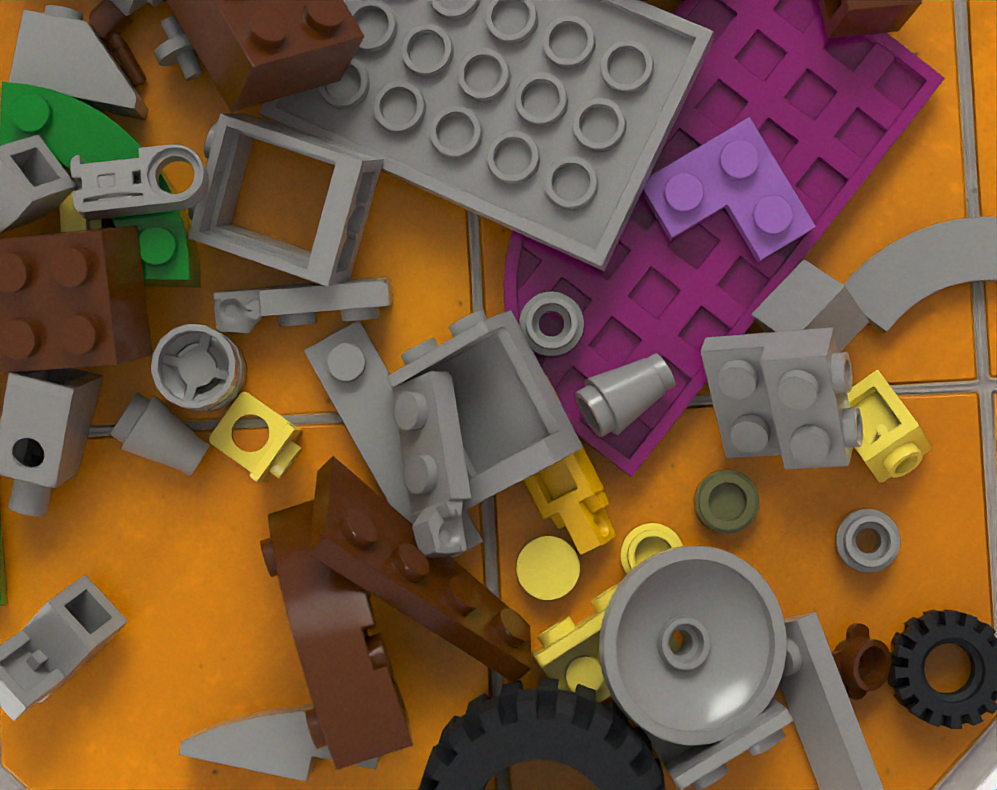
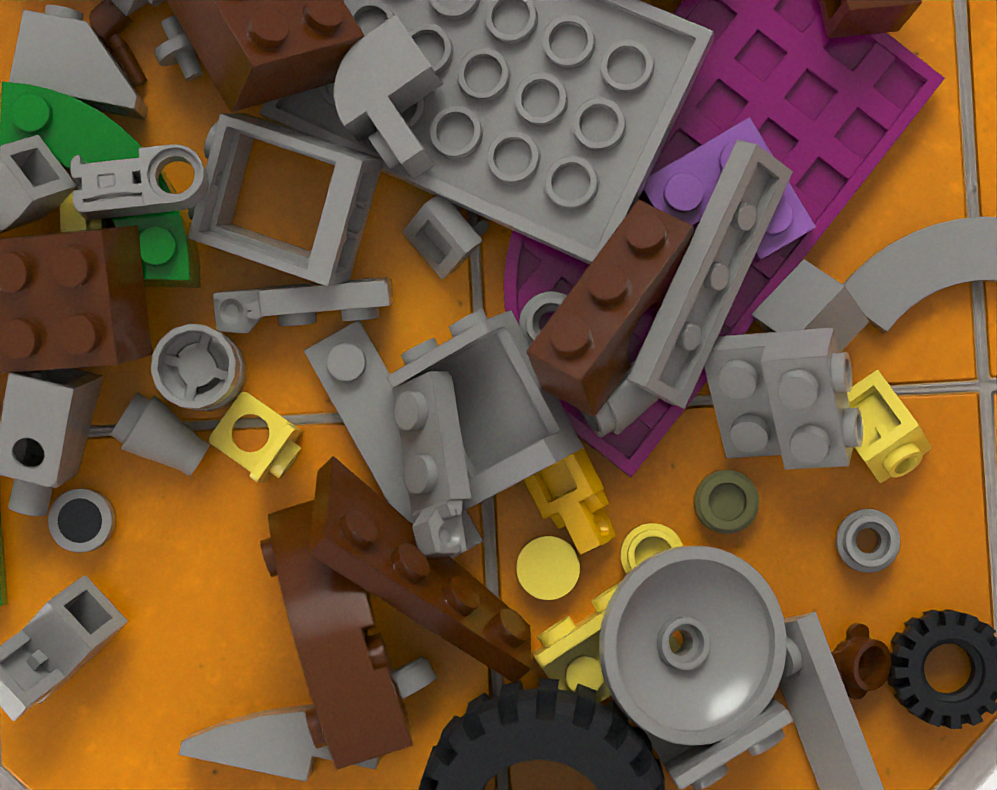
none -> tile [48,489,116,553]
none -> light grey brick [334,14,443,179]
none -> light grey tile [394,656,438,699]
none -> light grey tile [402,195,489,280]
none -> reddish brown arch [526,199,695,418]
none -> light grey plate [627,140,793,409]

